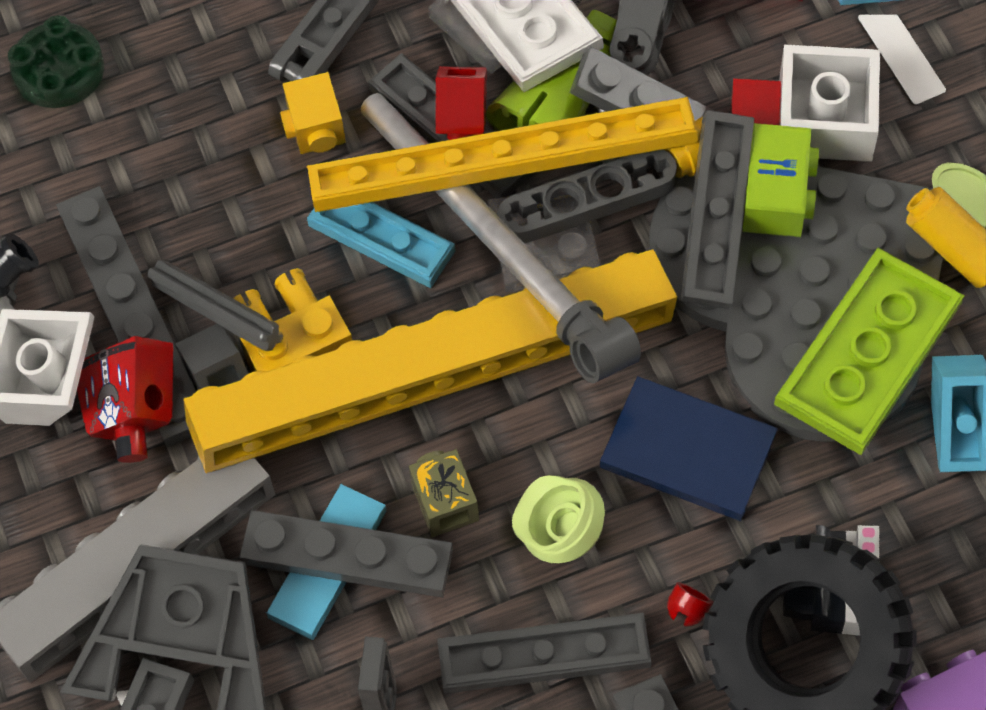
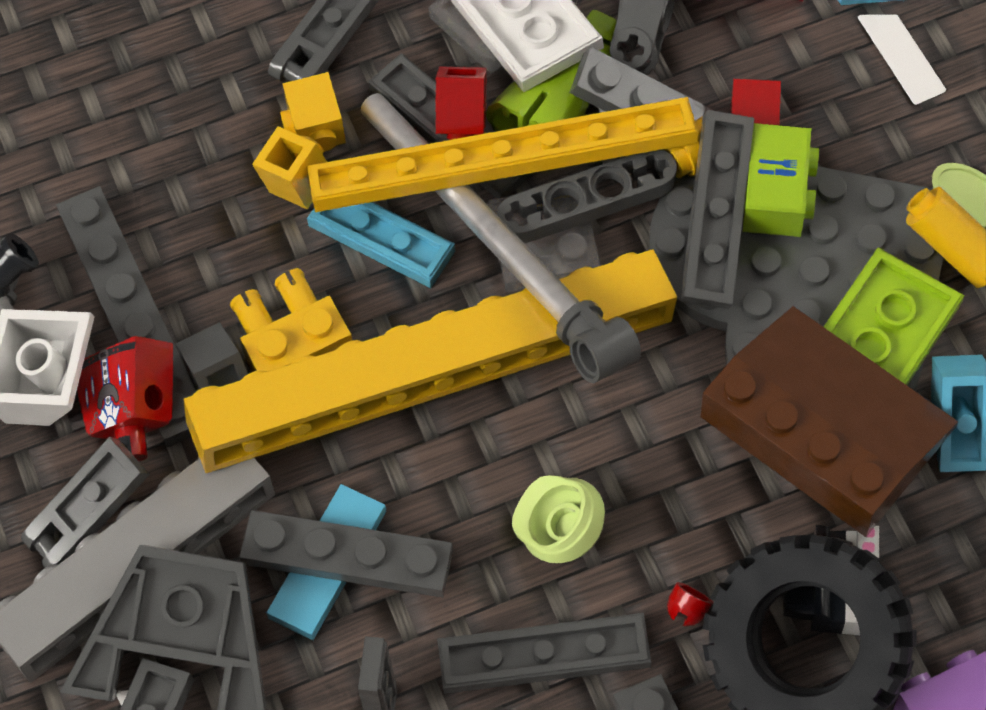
clear green tile [8,15,105,108] -> none
dark grey axle [147,260,283,351] -> none
olive brick [409,449,479,537] -> none
dark blue tile [600,376,778,521] -> none
white brick [779,45,880,162] -> none
none -> plate [21,437,150,568]
none -> yellow brick [252,126,327,210]
none -> reddish brown slope [700,306,958,537]

